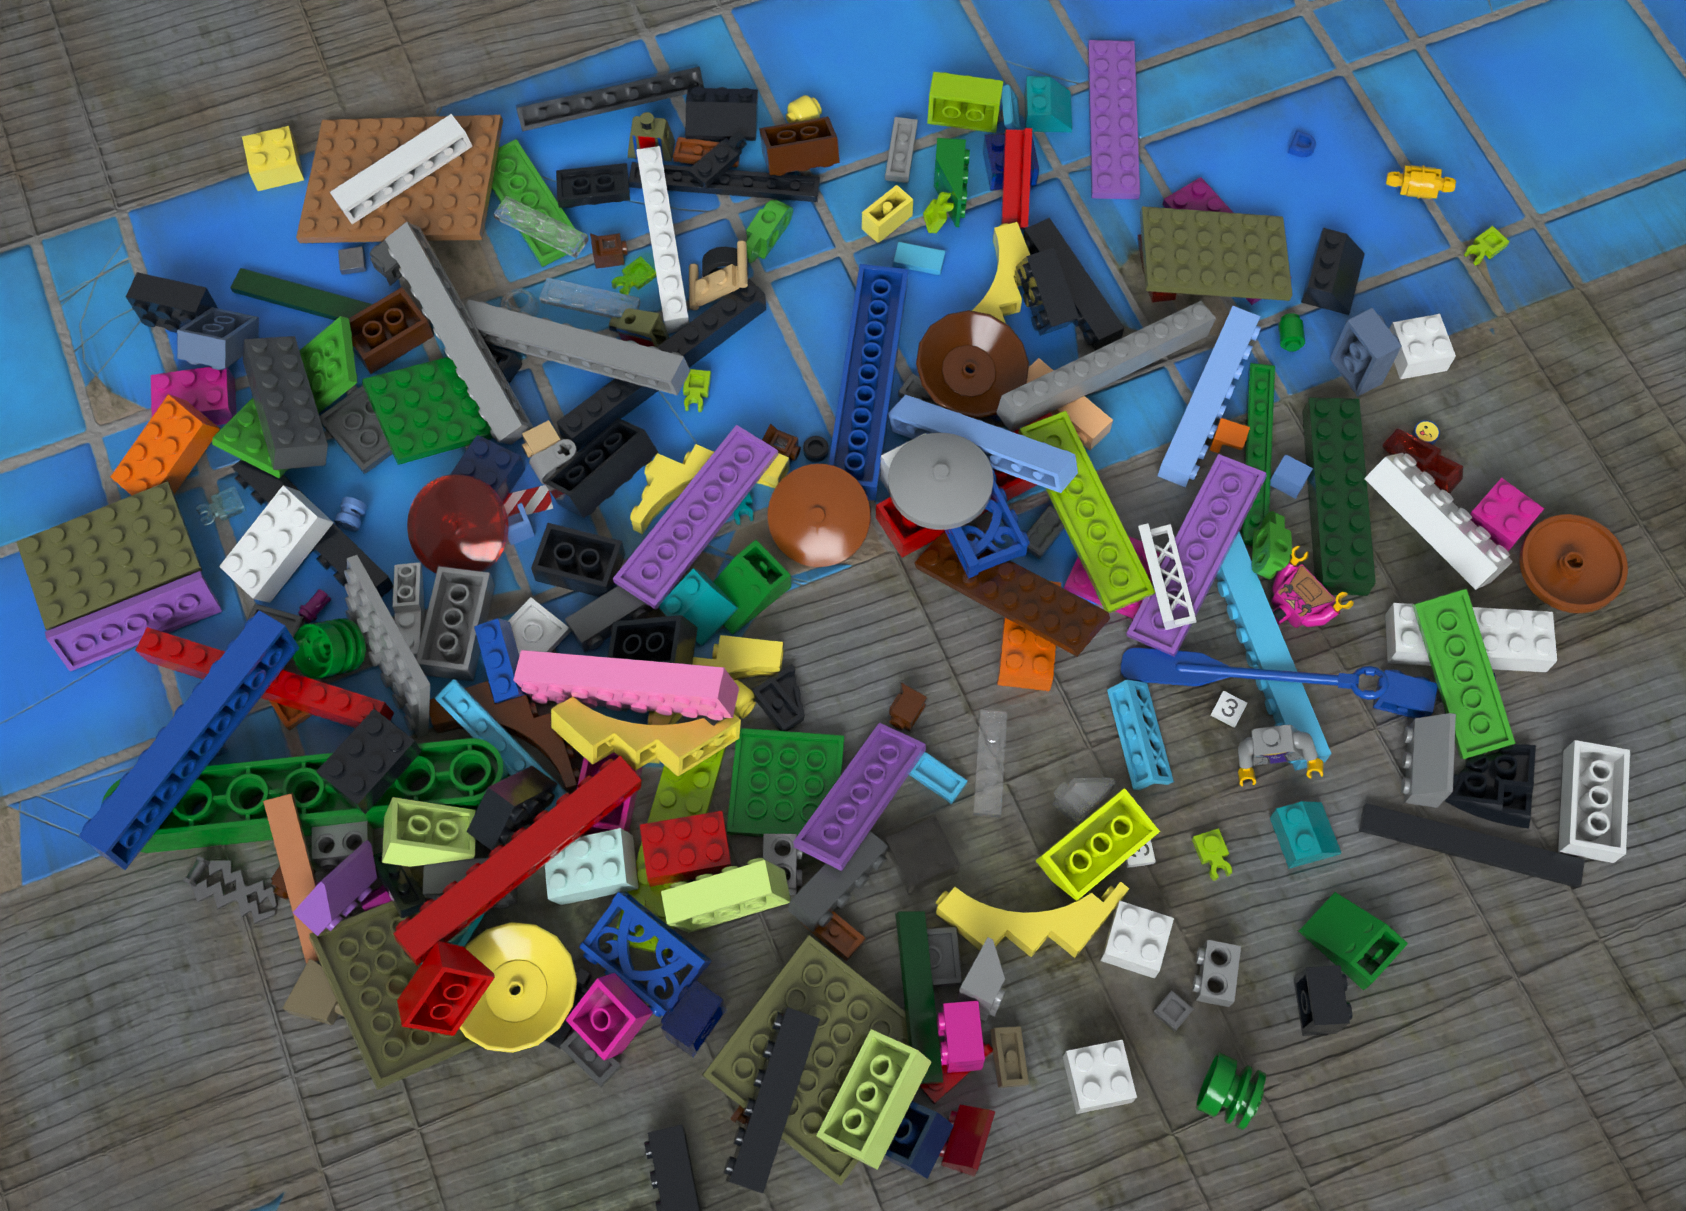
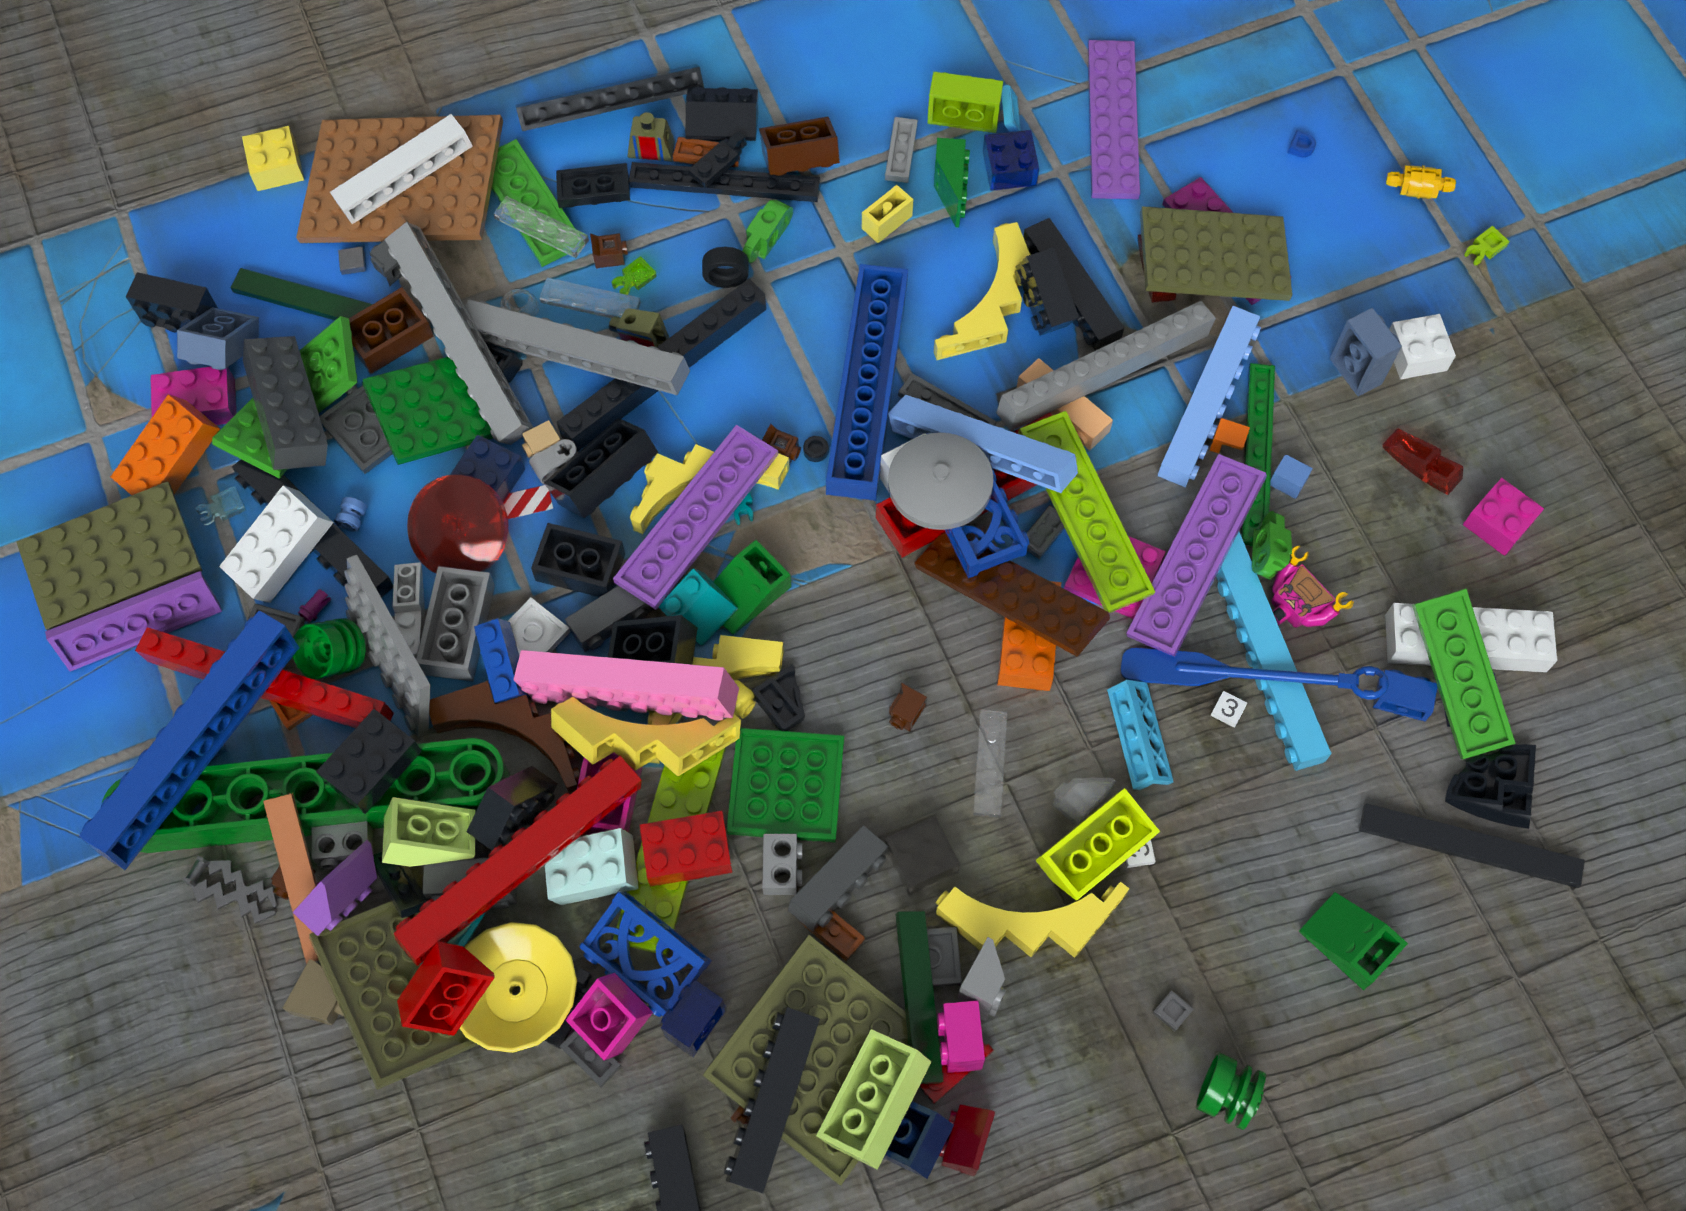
magenta plate [360,885,392,911] -> none
medium azure tile [434,679,568,812] -> none
medium blue panel [501,503,535,545] -> none
white brick [636,146,689,334] -> none
yellowish green brick [661,858,791,933] -> none
lime plate [683,369,711,412] -> none
tan plate [689,241,748,310] -> none
dark orange dish [768,464,871,567] -> none
light yellow head [786,95,822,123] -> none
medium lavender plate [793,723,926,871] -> none
medium azure tile [893,242,945,275] -> none
medium azure tile [909,752,968,804] -> none
reddish brown dish [916,310,1029,419] -> none
lime plate [923,192,954,234] -> none
dark tan plate [990,1026,1029,1088] -> none
red fence [1001,128,1032,229] -> none
teal slope [1024,76,1072,132] -> none
white brick [1063,1040,1137,1114] -> none
white brick [1100,901,1174,979] -> none
white fence [1138,523,1197,630] -> none
lime plate [1192,828,1232,881] -> none
light grey brick [1192,940,1241,1007] -> none
light grey torso [1238,725,1323,786] -> none
teal slope [1270,801,1341,869] -> none
green brick [1278,313,1305,352] -> none
black brick [1294,965,1352,1036] -> none
black slope [1301,228,1365,315] -> none
dark green brick [1302,397,1376,596] -> none
white brick [1364,453,1513,590] -> none
light grey slope [1401,713,1456,808] -> none
light yellow tile [1412,420,1440,447] -> none
dark orange dish [1519,514,1628,613] -> none
white brick [1558,740,1630,863] -> none

